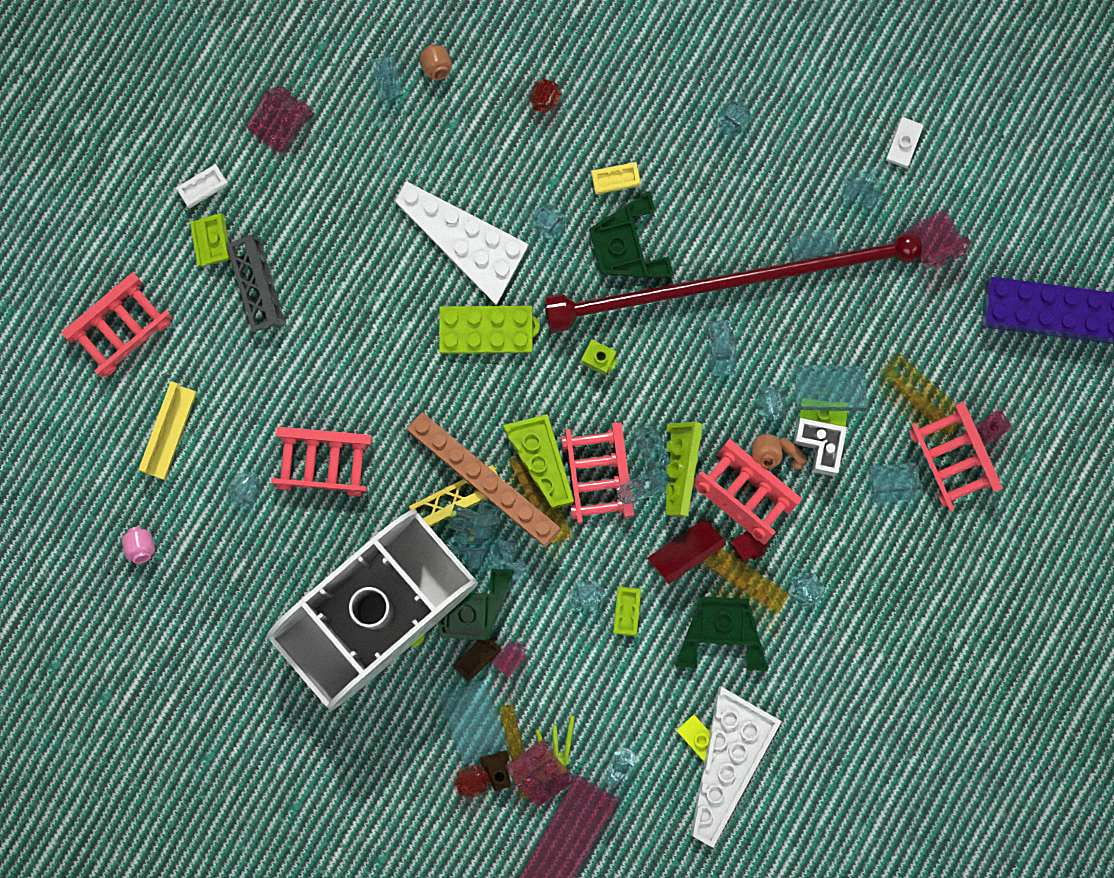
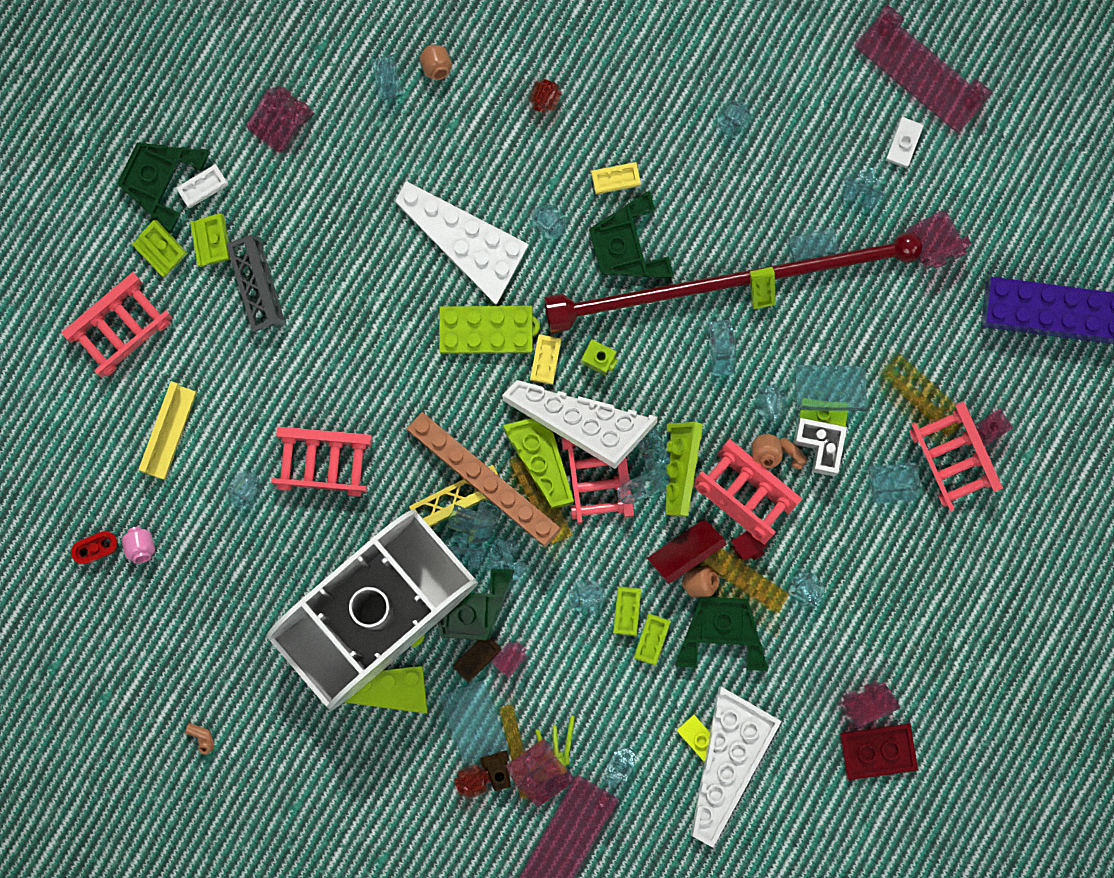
none -> red plate [71,531,118,565]
none -> dark green wing [117,142,210,233]
none -> lime plate [132,220,188,277]
none -> nougat arm [185,723,214,754]
none -> lime wing [344,666,428,714]
none -> white wing [502,380,657,469]
none -> light yellow plate [530,334,561,385]
none -> lime plate [633,613,671,666]
none -> nougat head [682,566,719,598]
none -> lime plate [750,267,776,309]
none -> clear pink slope [838,680,901,728]
none -> dark red tile [839,723,918,781]
none -> clear pink bracket [854,4,993,133]

